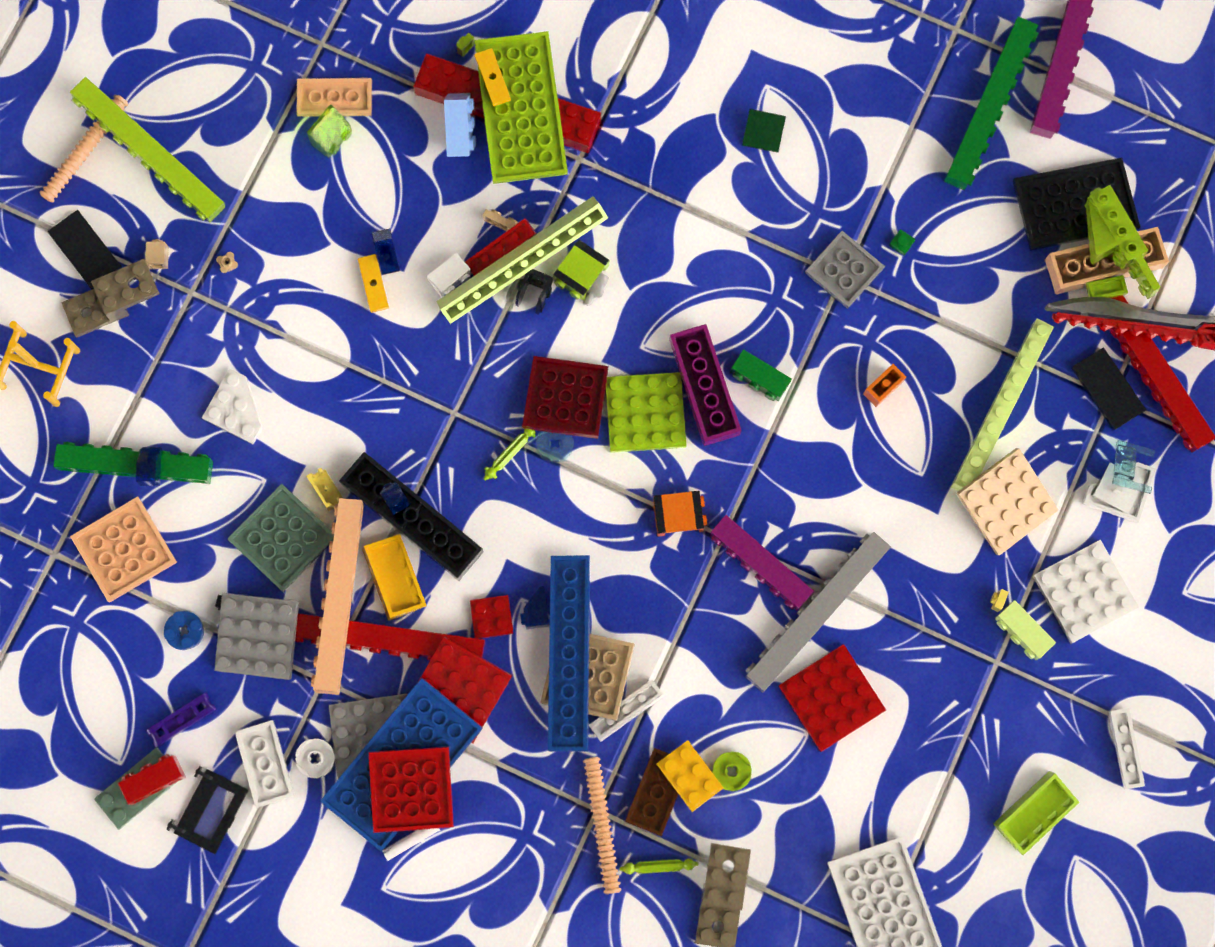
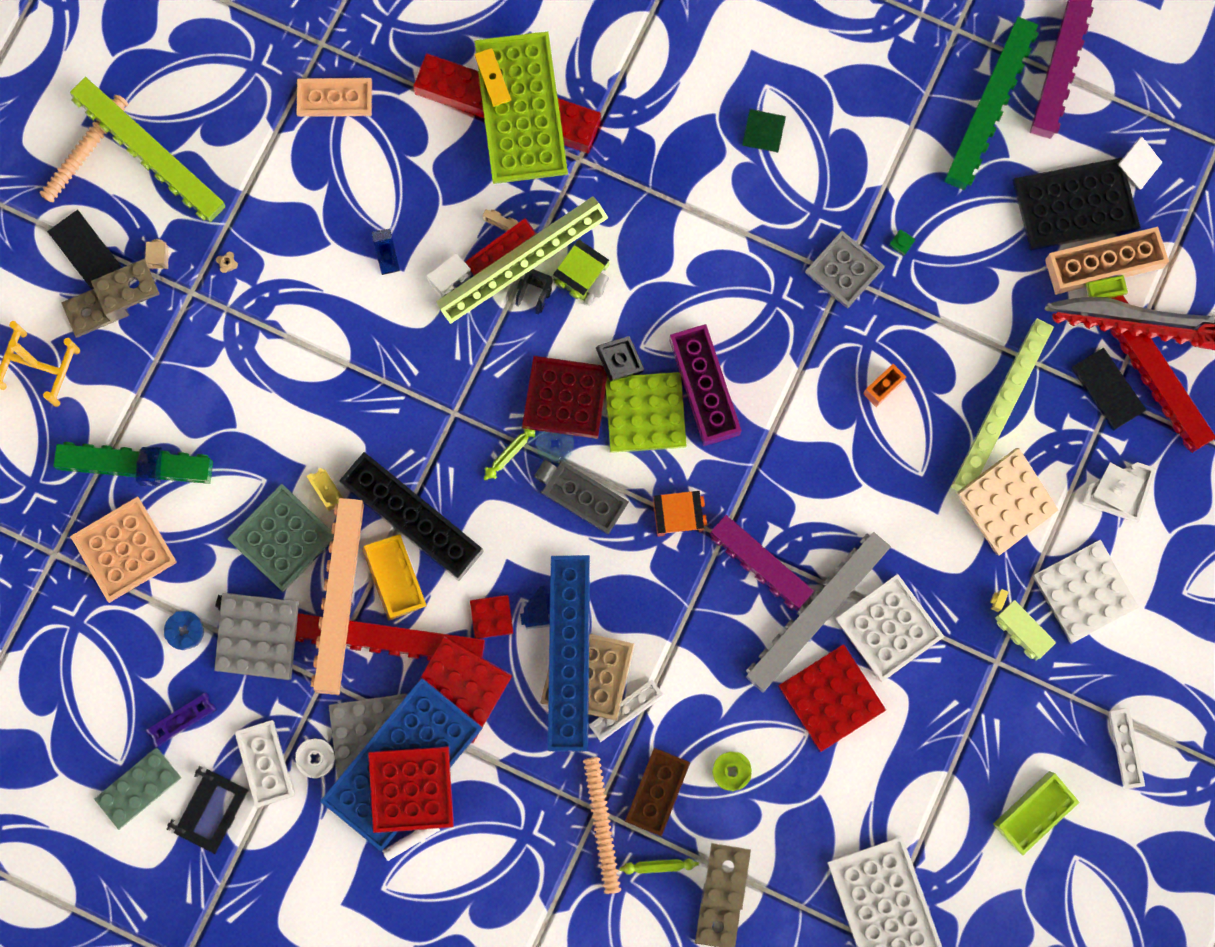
red brick [118,754,186,805] -> none
white plate [202,368,262,445] -> none
clear neon green slope [307,104,352,158] -> none
yellow tile [358,254,389,313] -> none
clear blue slope [379,482,410,515] -> none
light blue brick [444,93,476,157] -> none
lime plate [456,33,475,57] -> none
yellow plate [656,740,723,812] -> none
green brick [730,349,792,402] -> none
lime wedge [1085,185,1161,299] -> none
clear light blue plate [1112,440,1155,494] -> none
none -> dark grey hinge [534,460,629,535]
none -> plate [595,336,644,382]
none -> white plate [835,574,944,682]
none -> white piece [1118,137,1162,190]

